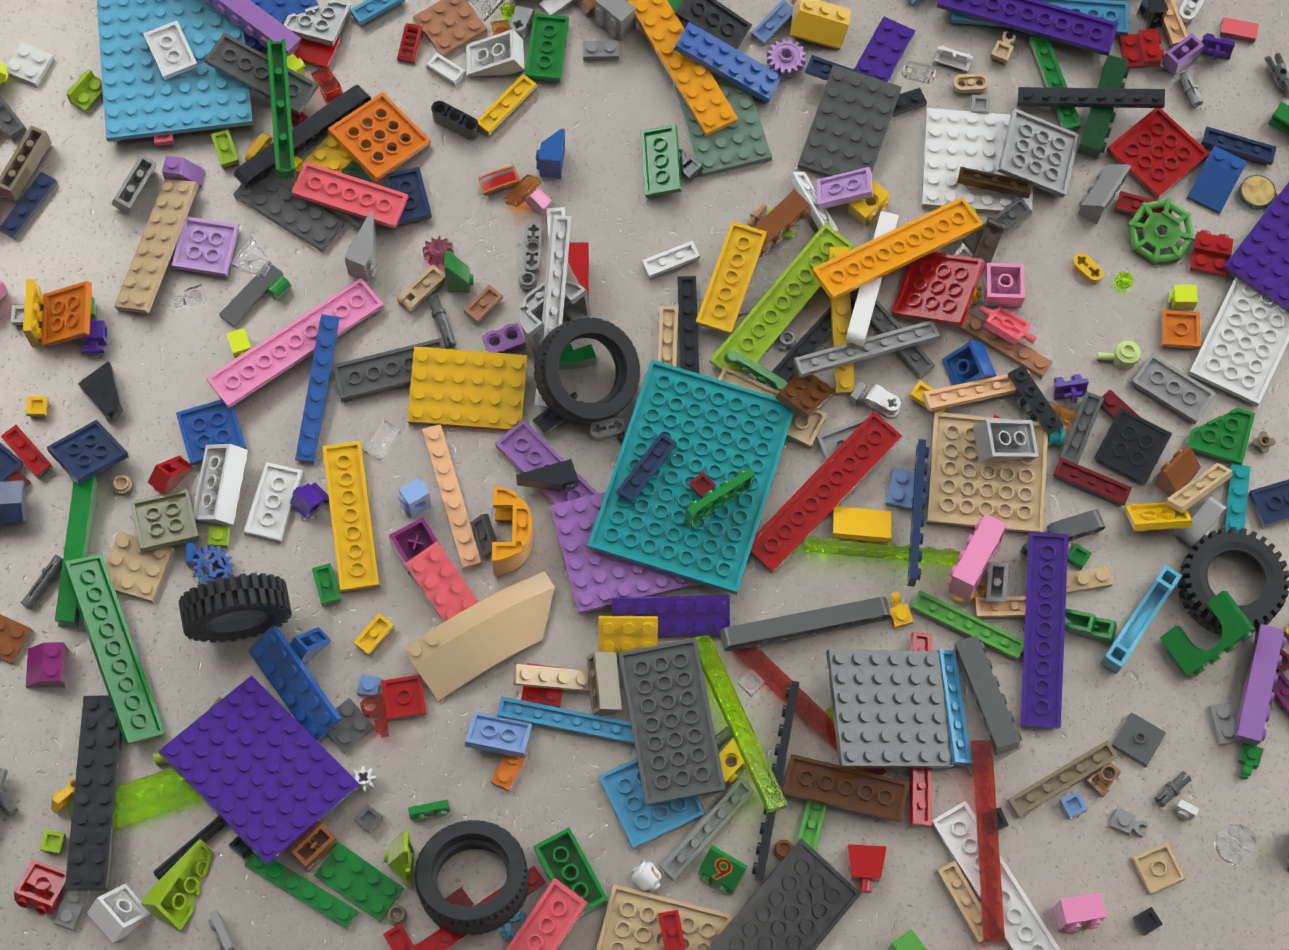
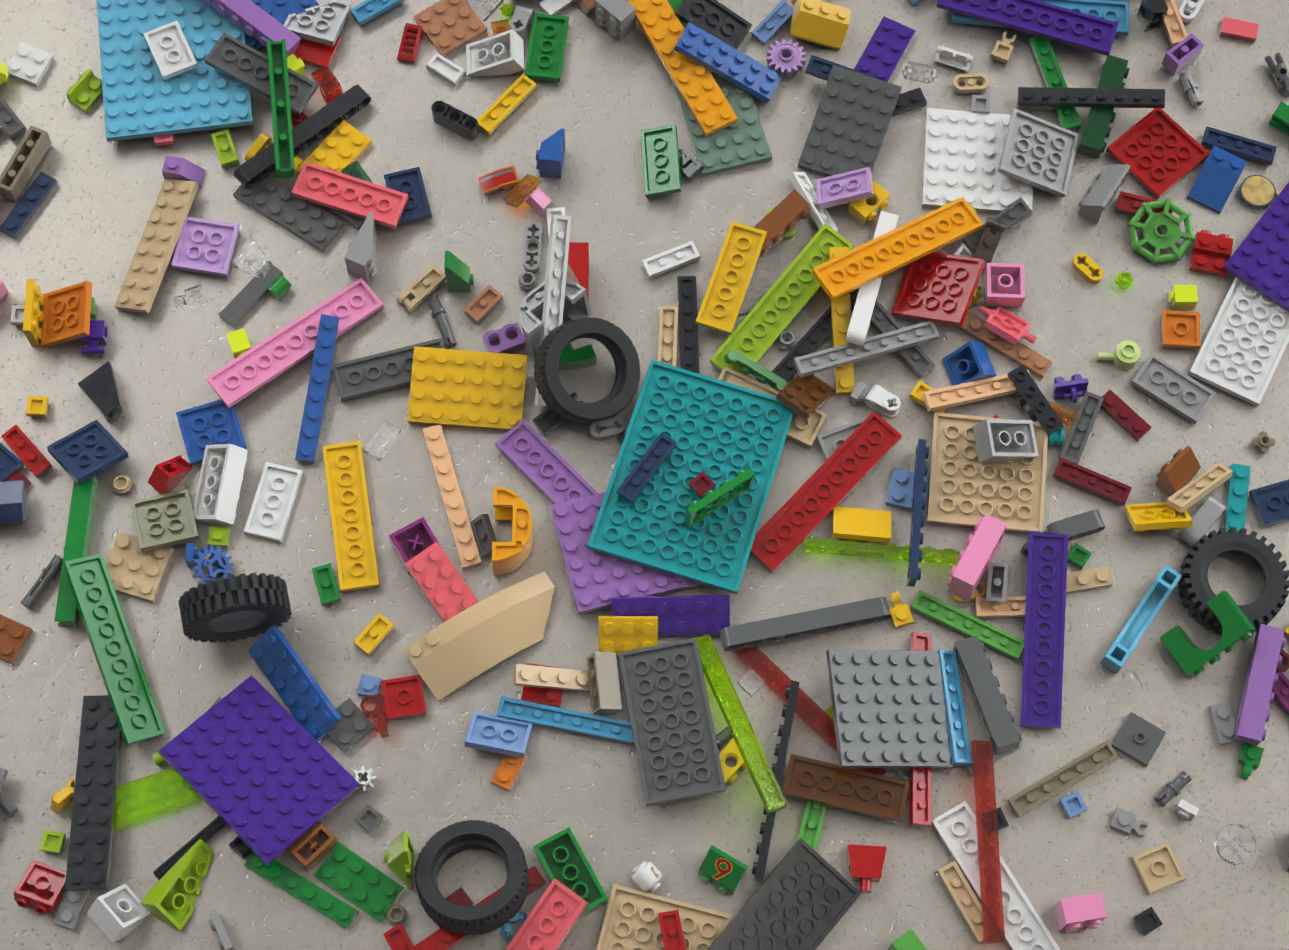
magenta slope [25,642,69,688] -> none
light grey brick [111,154,157,214] -> none
dark purple brick [290,482,329,518] -> none
blue slope [290,627,332,664] -> none
orange piece [327,92,431,182] -> none
light blue brick [398,478,432,518] -> none
green plate [408,799,450,821] -> none
clear pink gear [422,235,454,268] -> none
black slope [516,459,578,492] -> none
light grey plate [583,41,619,60] -> none
dark azure plate [598,758,706,849] -> none
light grey plate [658,777,755,880] -> none
nougat bar [747,204,767,227] -> none
dark orange plate [774,840,793,860] -> none
dark brown plate [957,166,1032,199] -> none
green slope [1065,609,1117,644] -> none
medium nougat plate [1086,762,1121,797] -> none
black plate [1094,407,1172,484] -> none
red plate [1119,29,1165,69] -> none
green plate [1186,408,1255,465] -> none
dark purple hips [1201,33,1235,60] -> none

